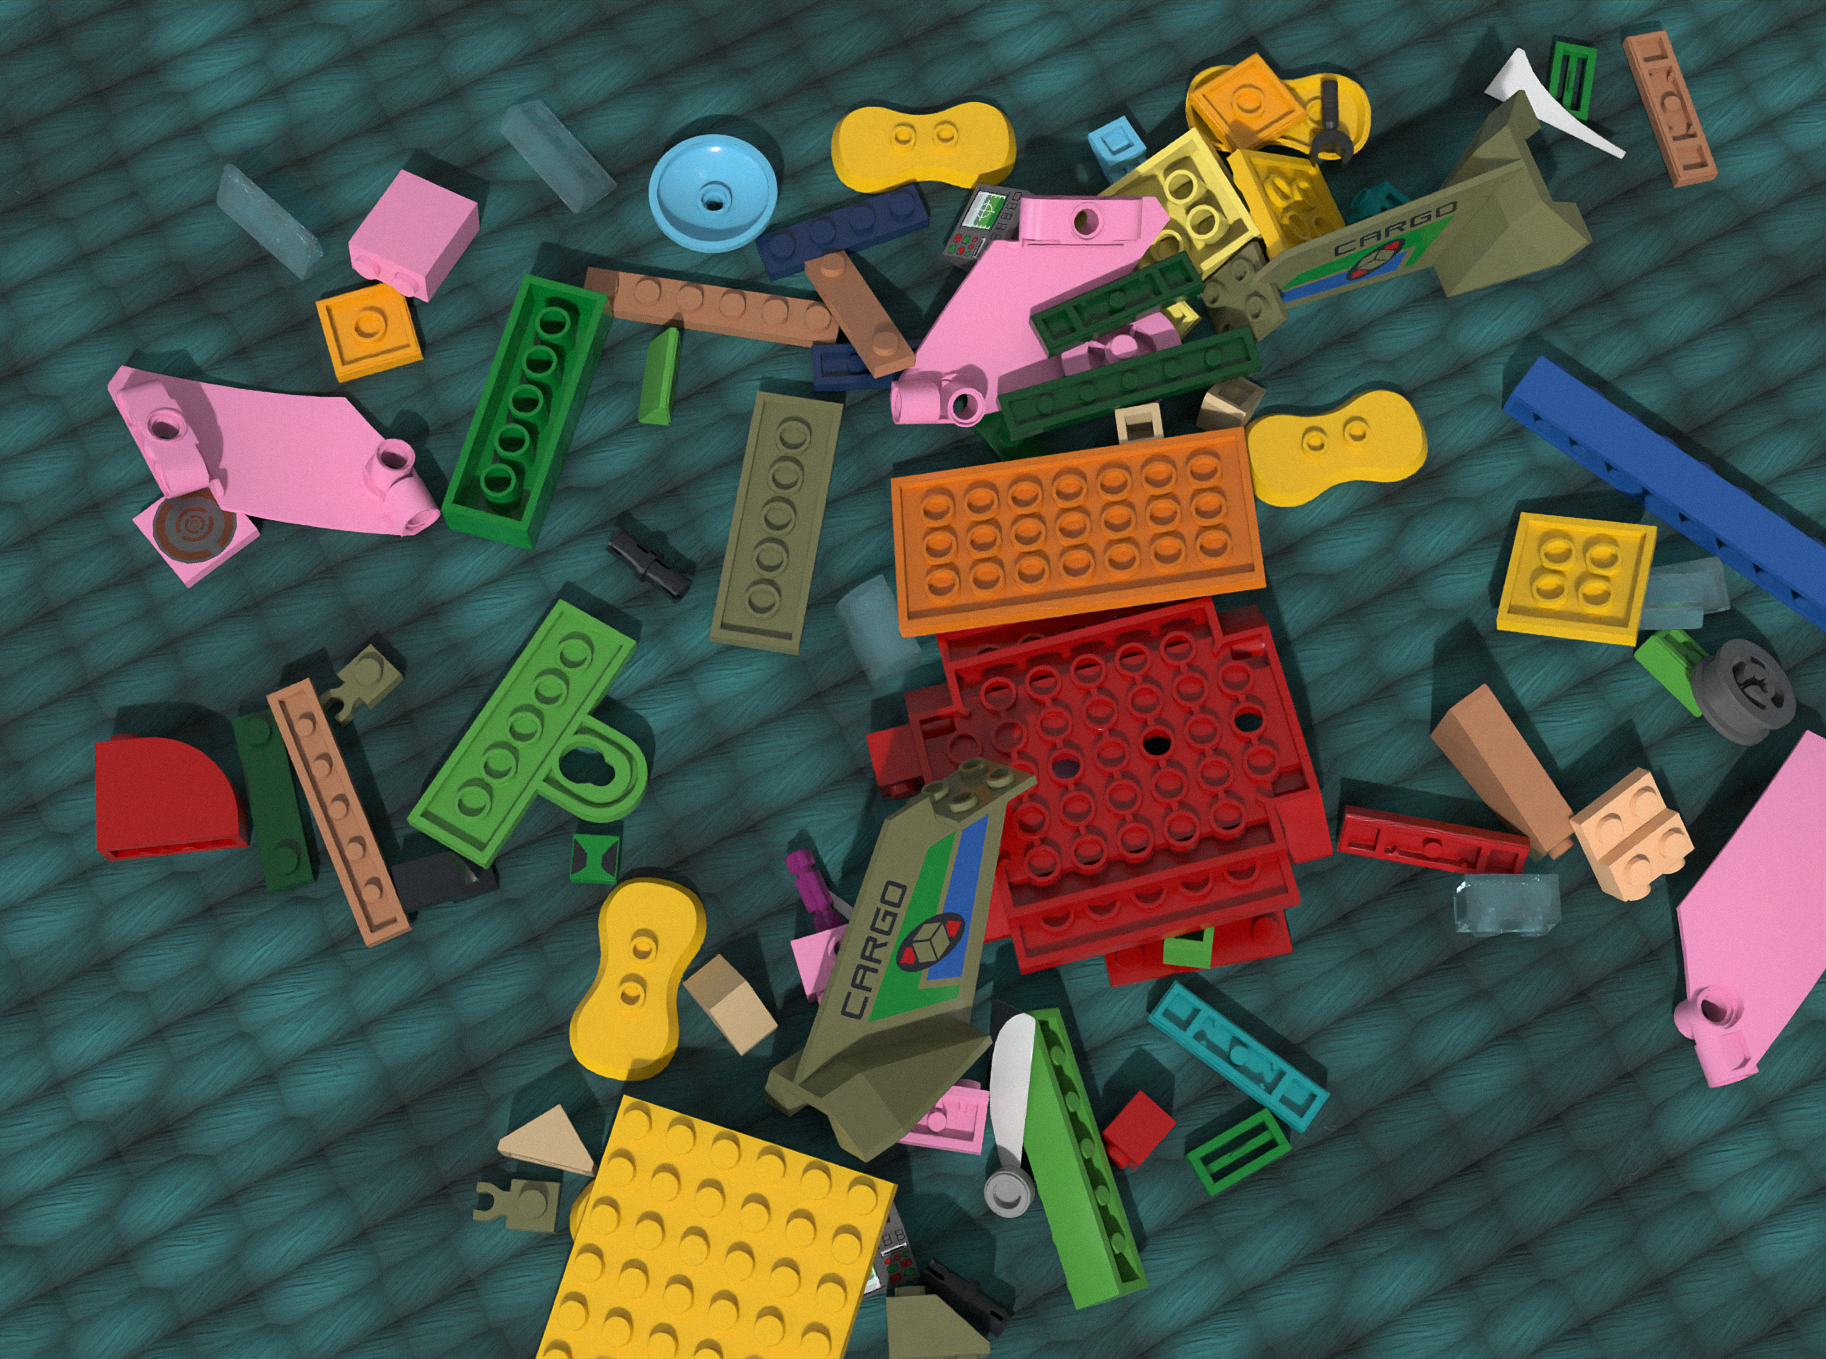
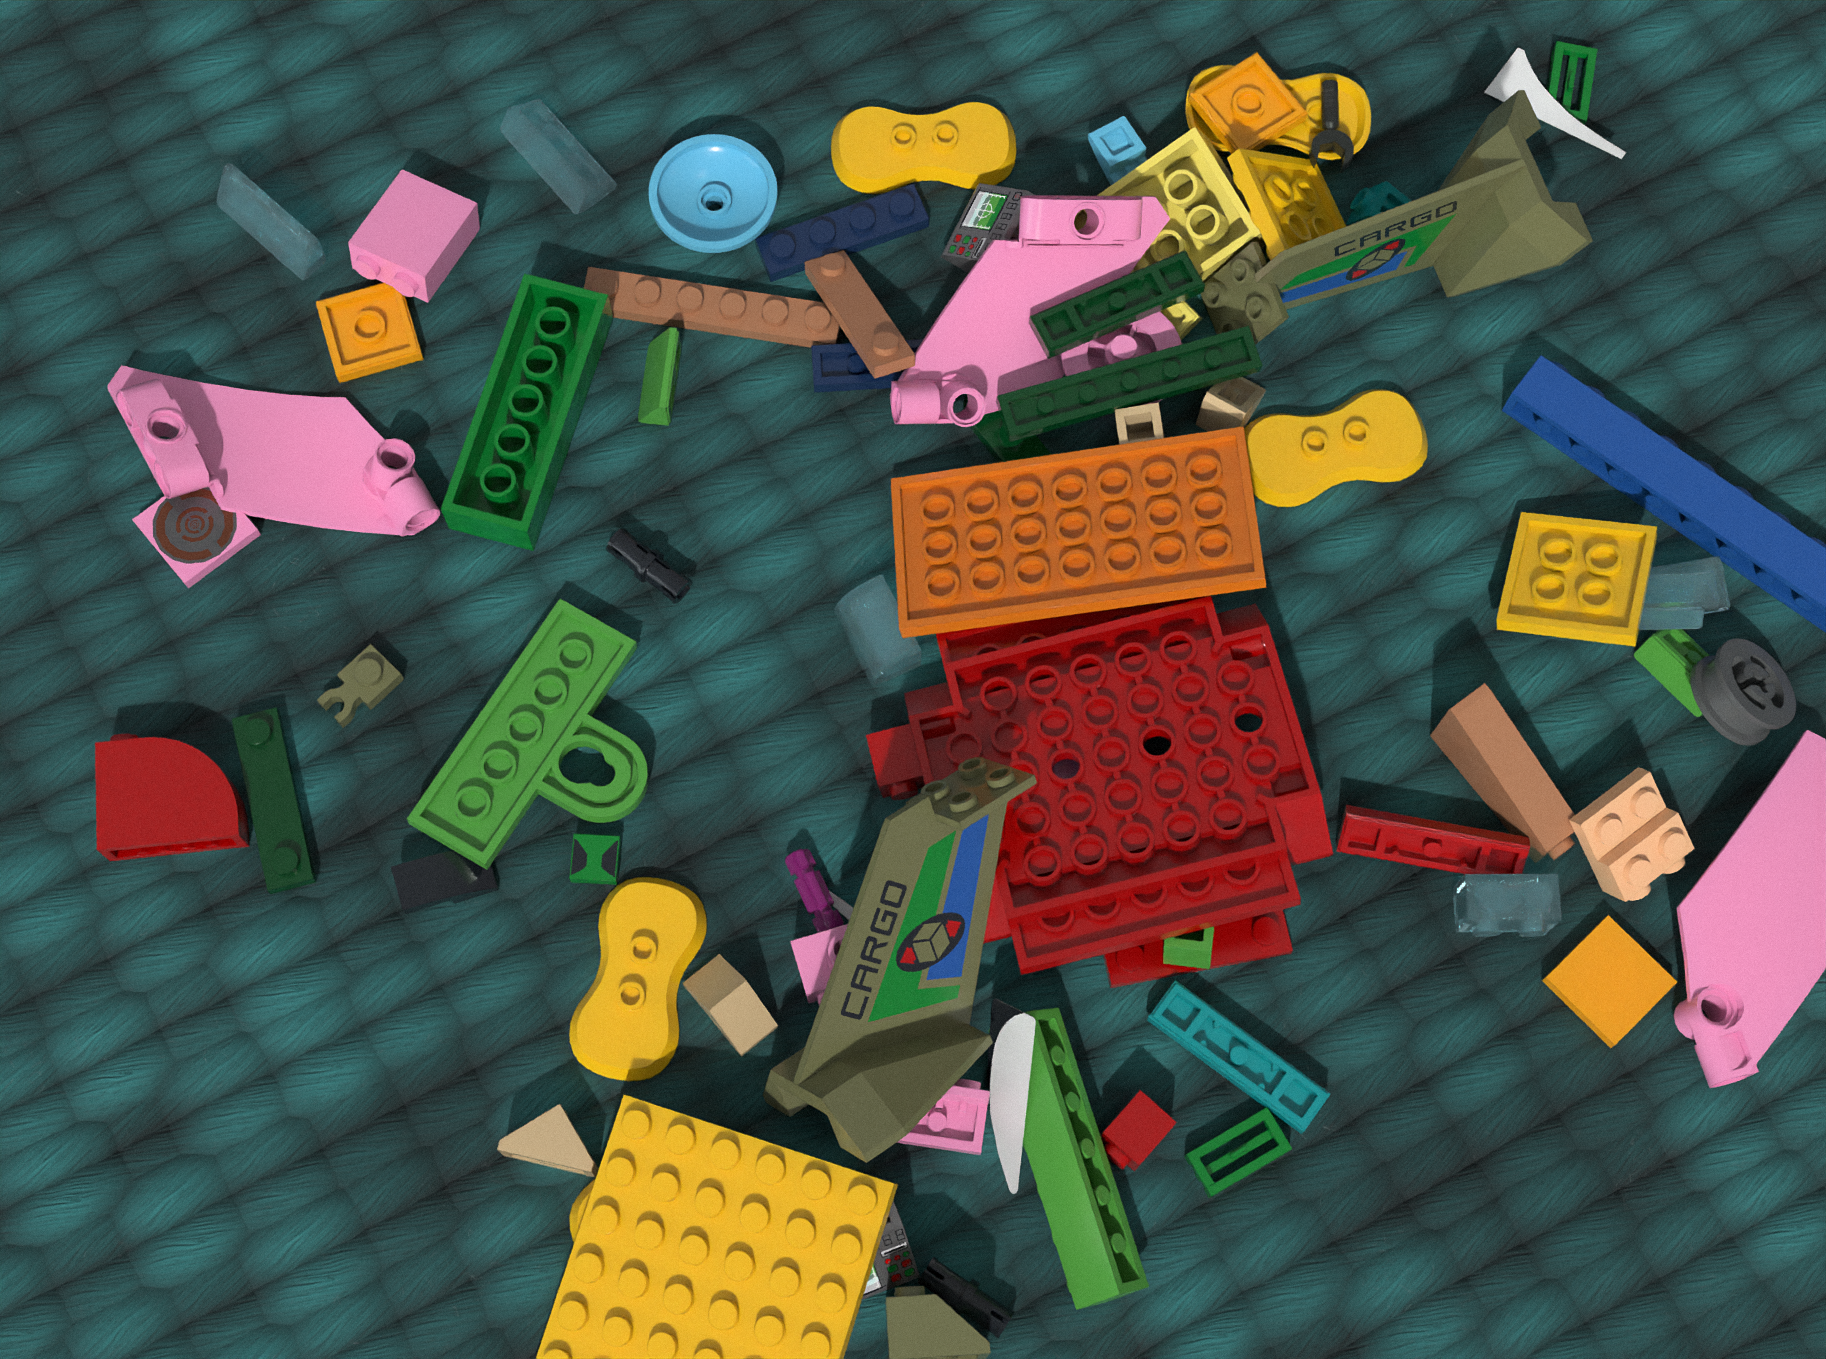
nougat plate [266,678,413,948] -> none
olive plate [473,1179,562,1234] -> none
olive plate [710,391,844,656] -> none
light grey tile [984,1166,1035,1218] -> none
nougat plate [1622,29,1718,188] -> none
none -> light orange tile [1542,915,1677,1048]

